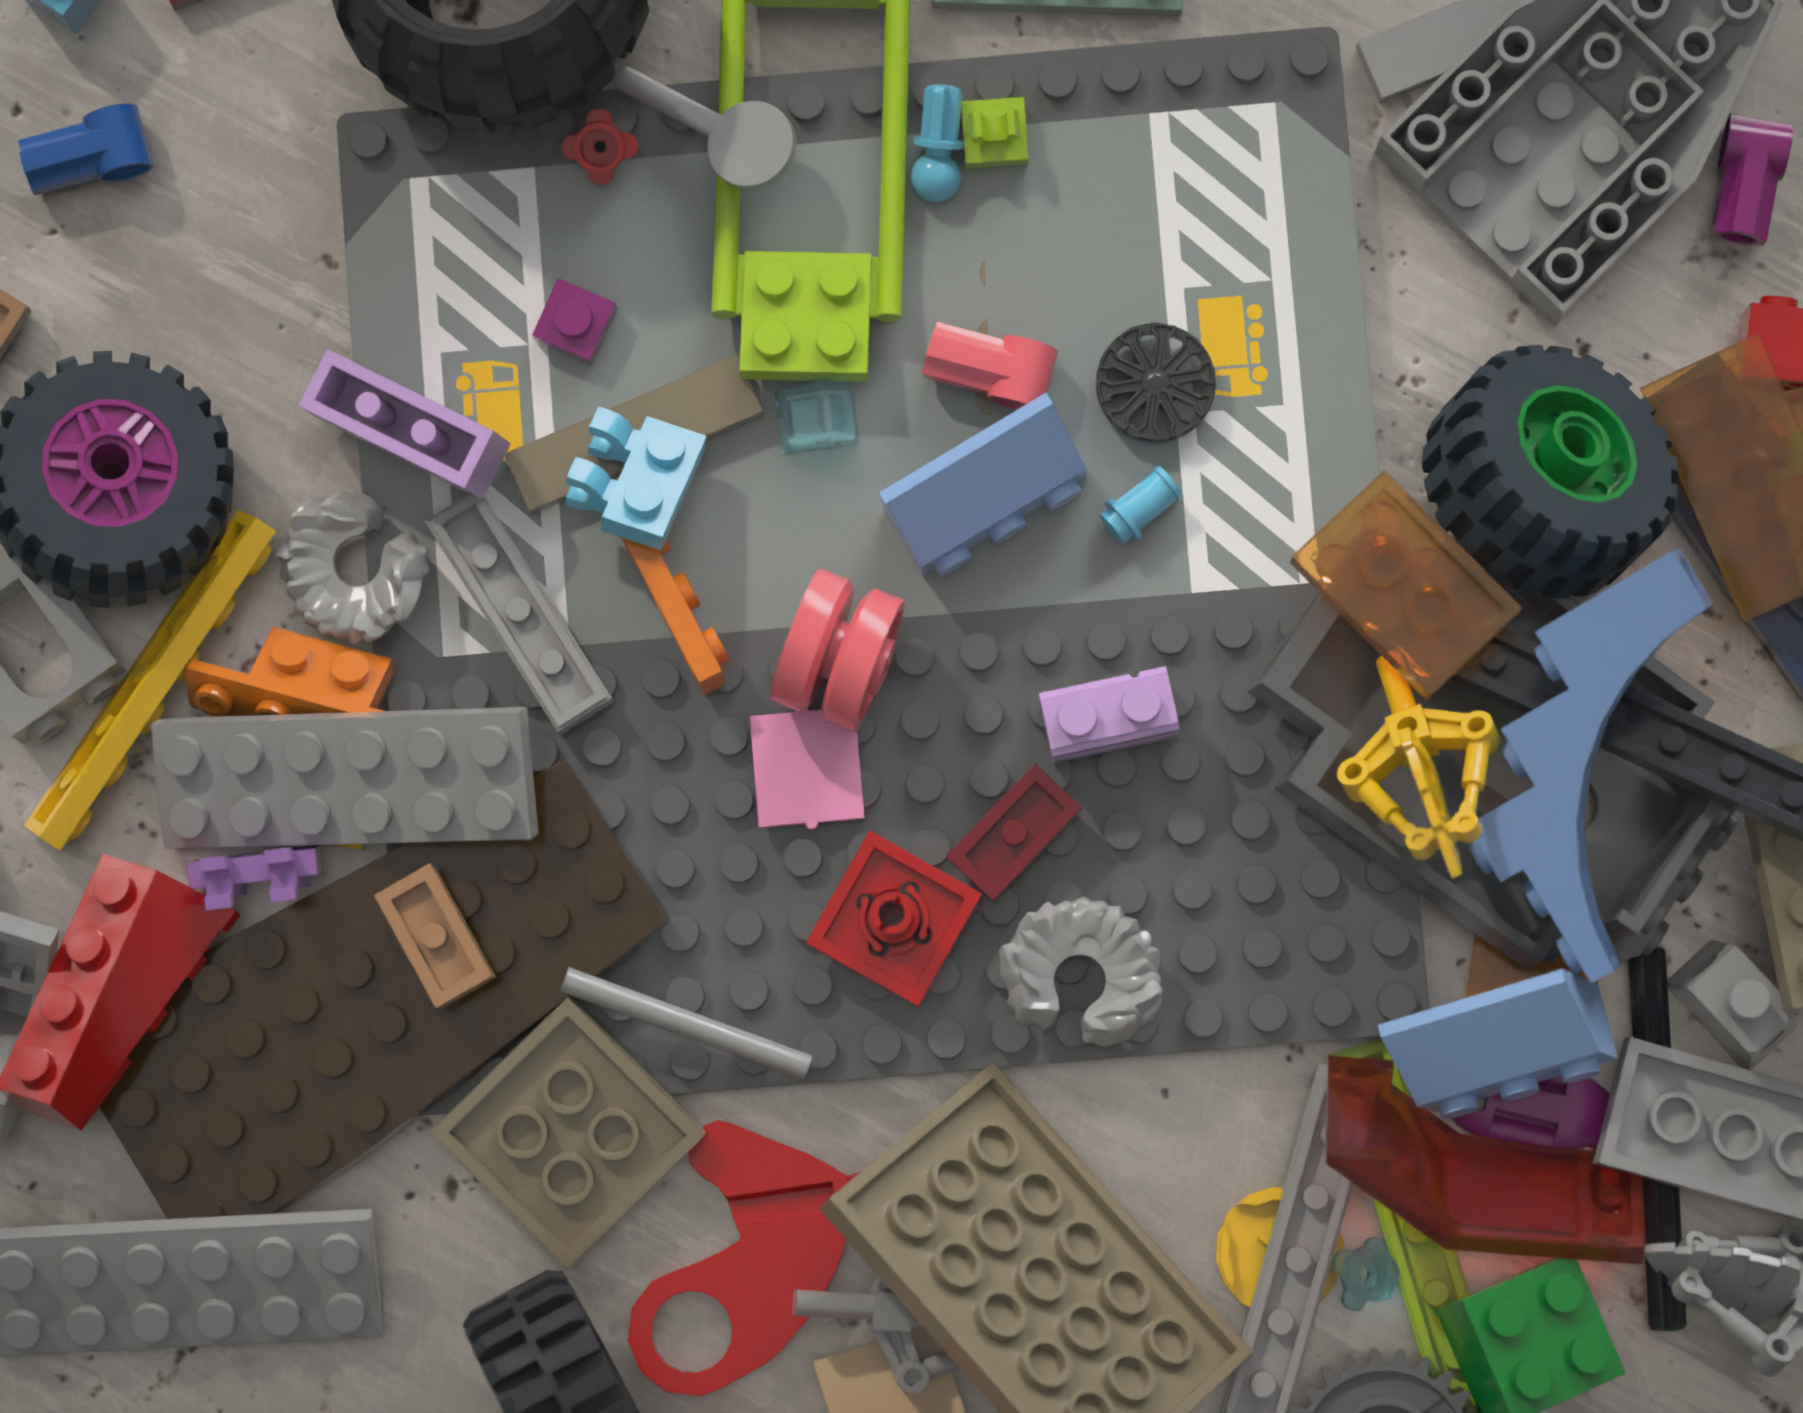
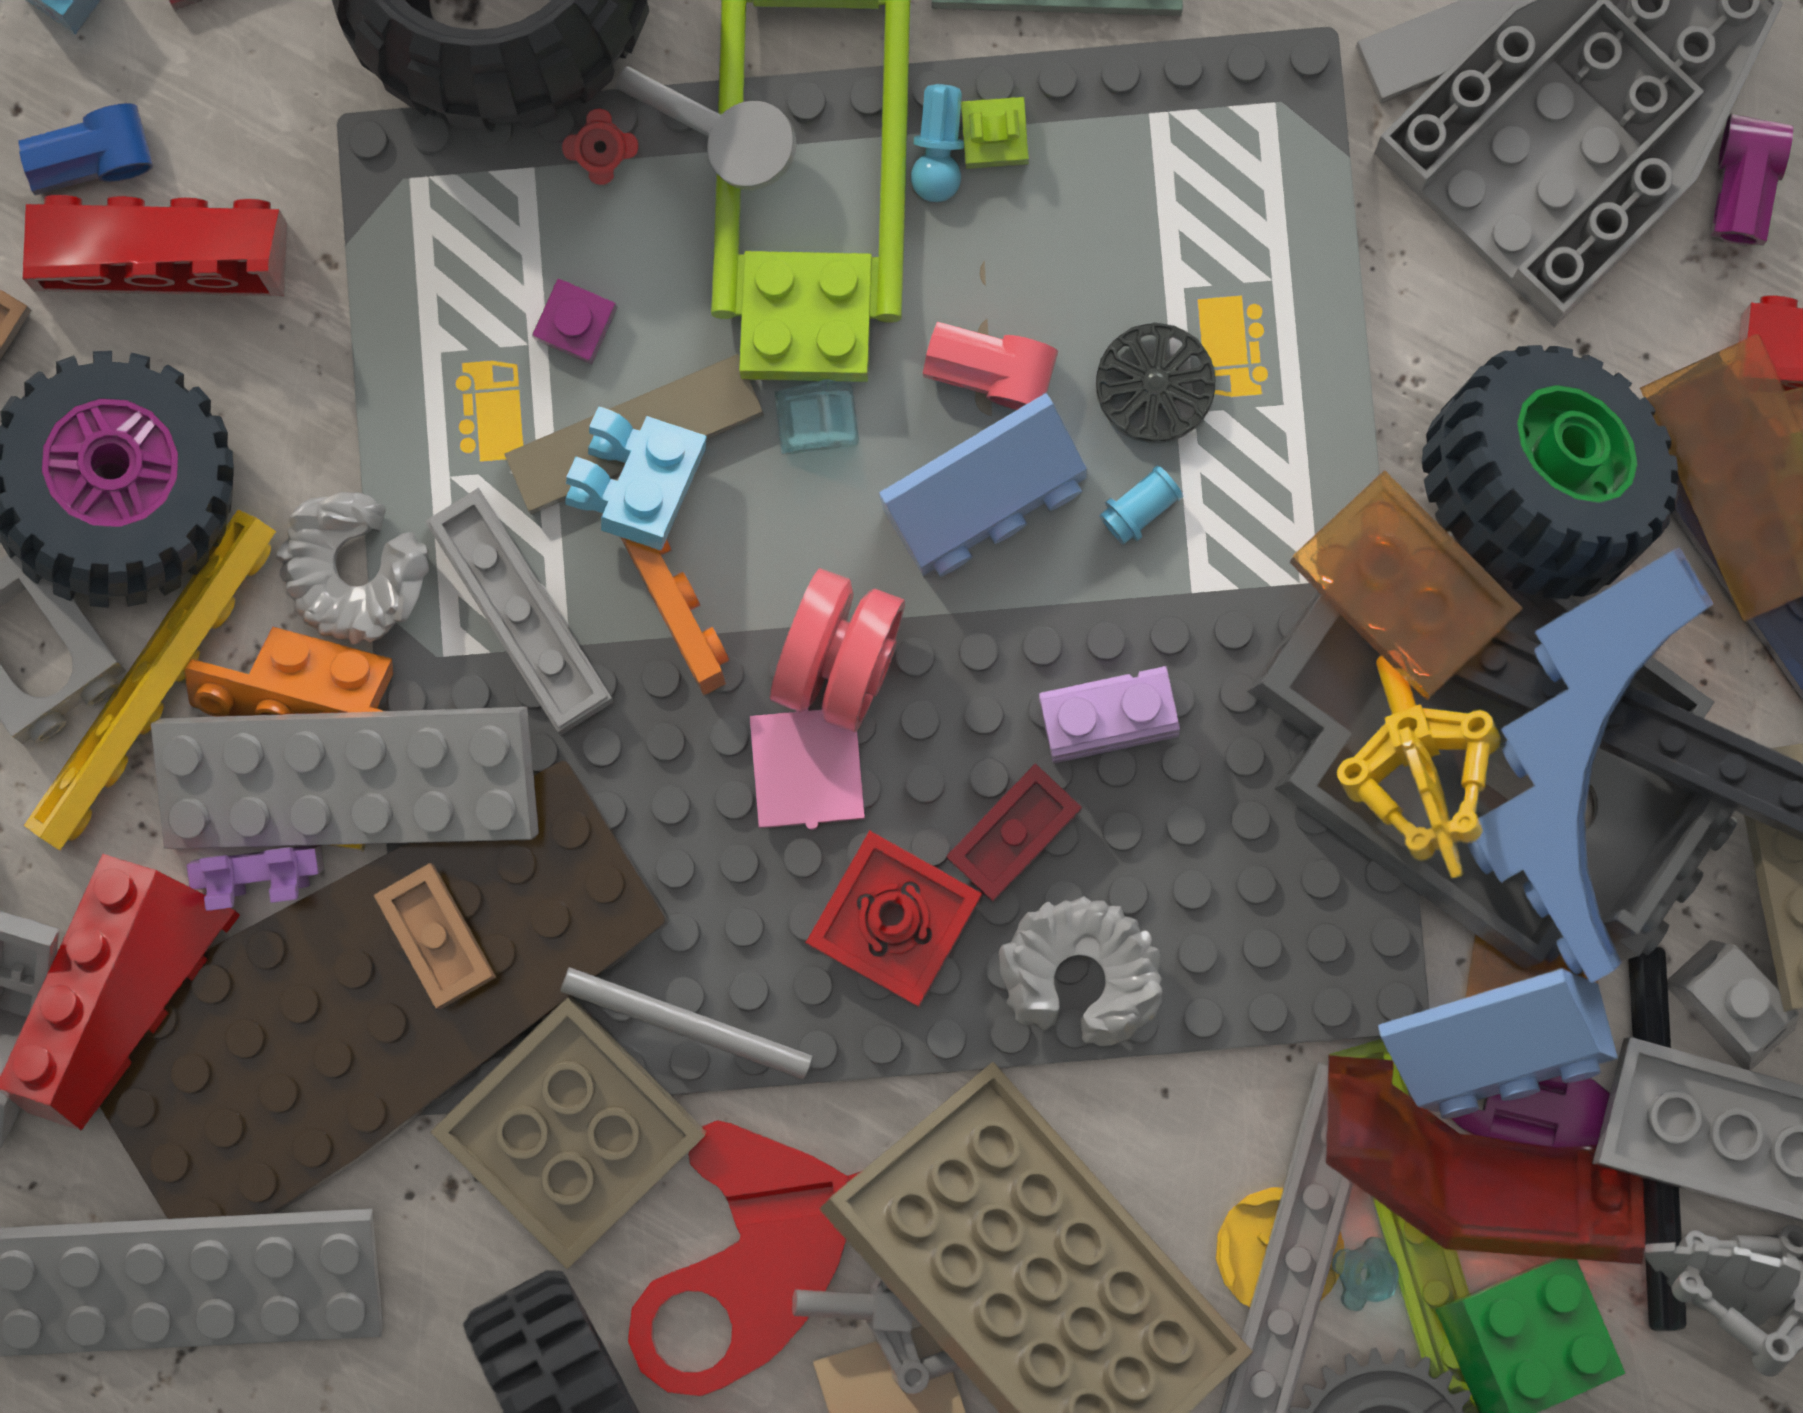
lavender brick [298,349,511,500] -> none
none -> red wedge [22,195,287,297]

